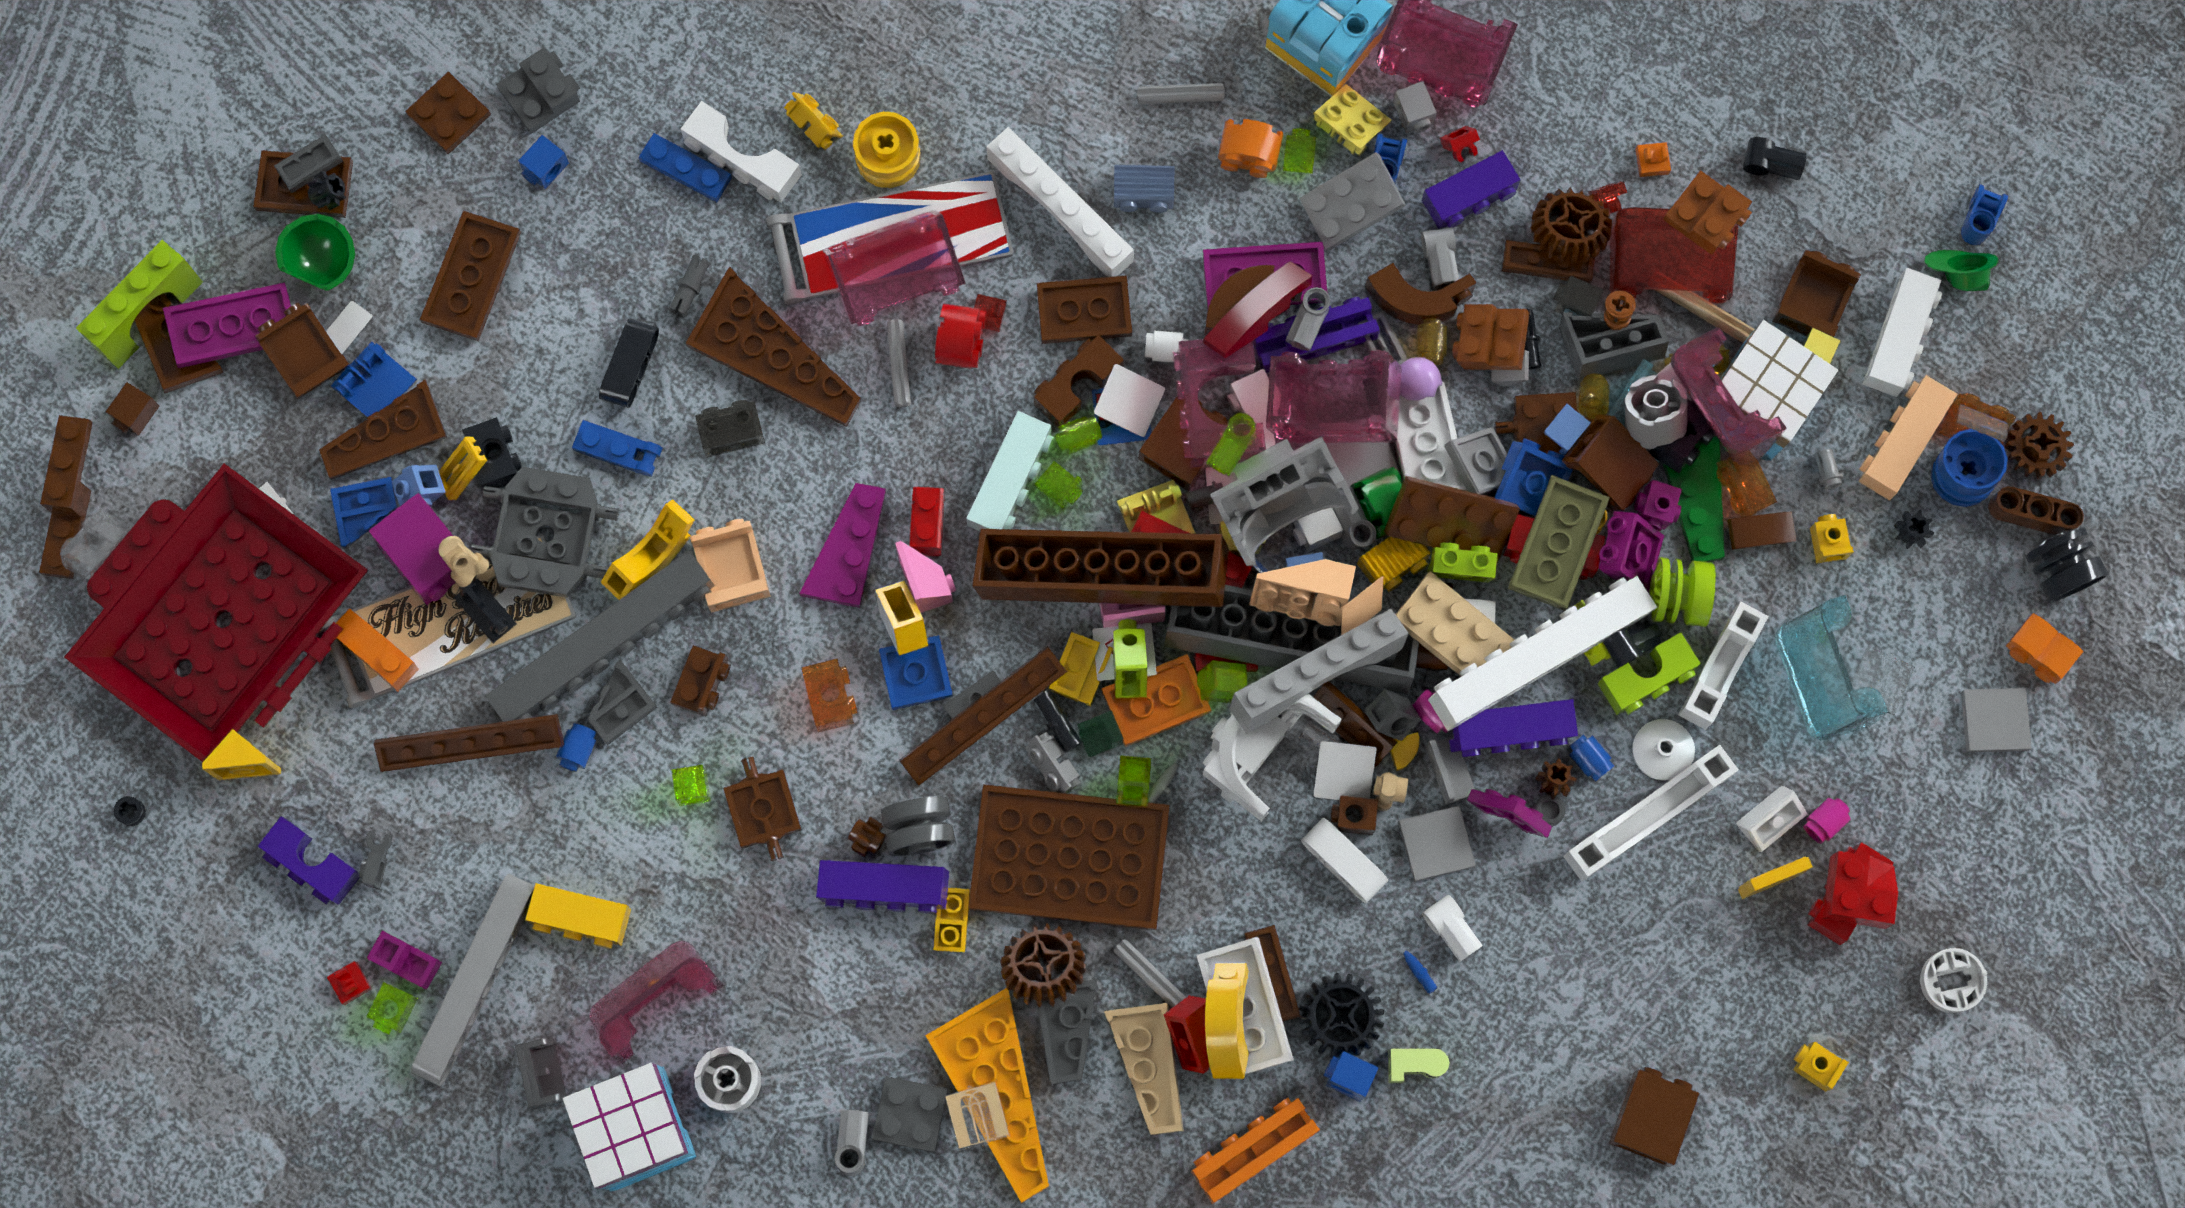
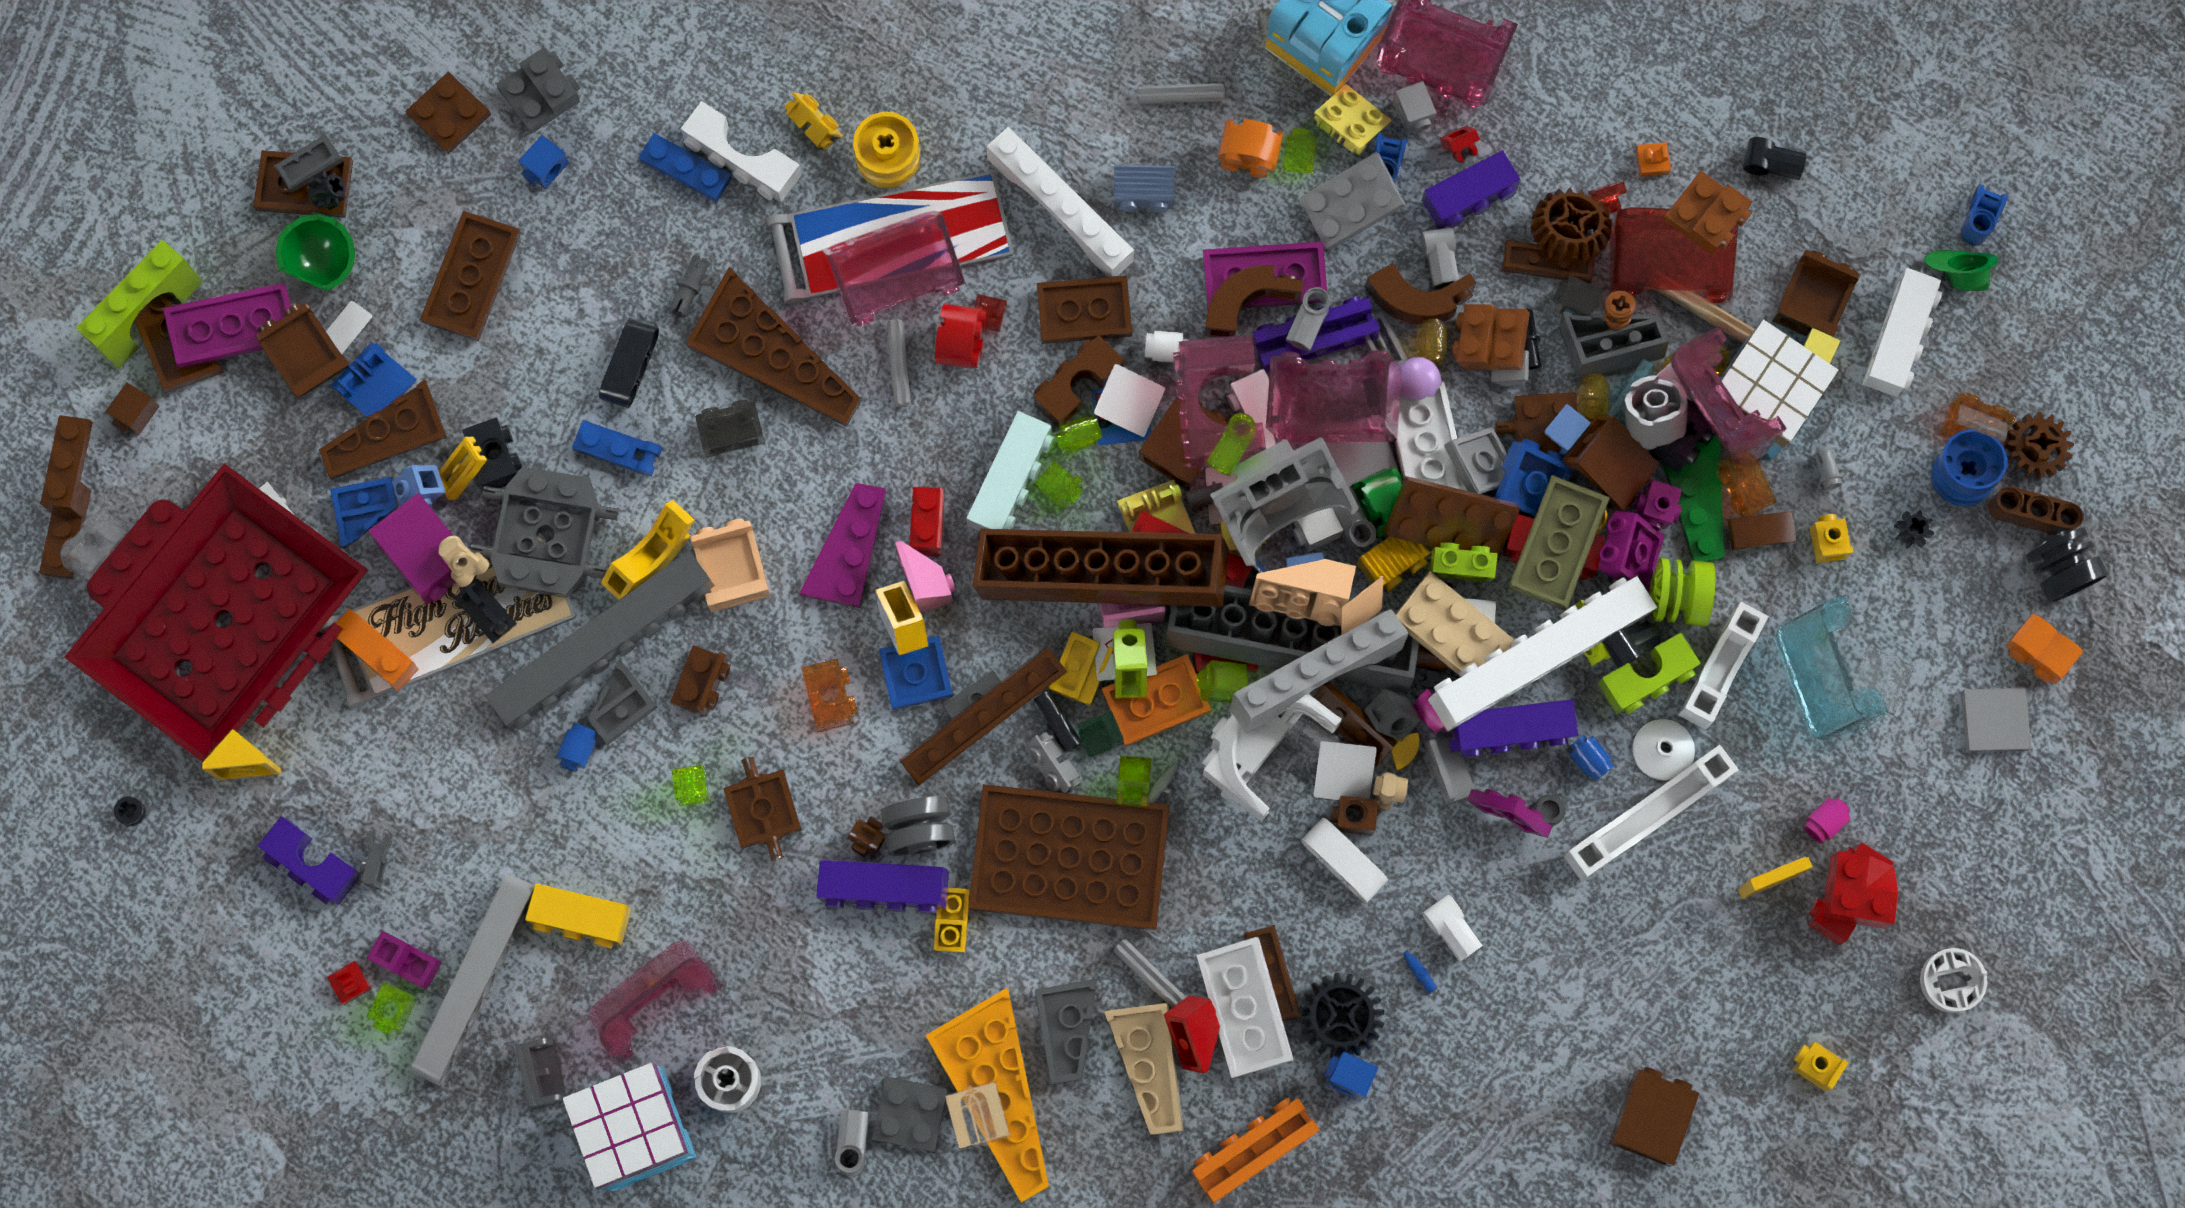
reddish brown tile [373,714,564,772] -> none
reddish brown gear [1000,923,1086,1008] -> none
dark red slope [1203,261,1312,358] -> none
yellow arch [1205,963,1249,1079] -> none
yellowish green leg [1388,1049,1449,1083] -> none
light grey tile [1398,805,1476,882] -> none
reddish brown gear [1535,758,1577,800] -> none
white slope [1736,786,1808,852] -> none
light nougat brick [1858,375,1957,501] -> none

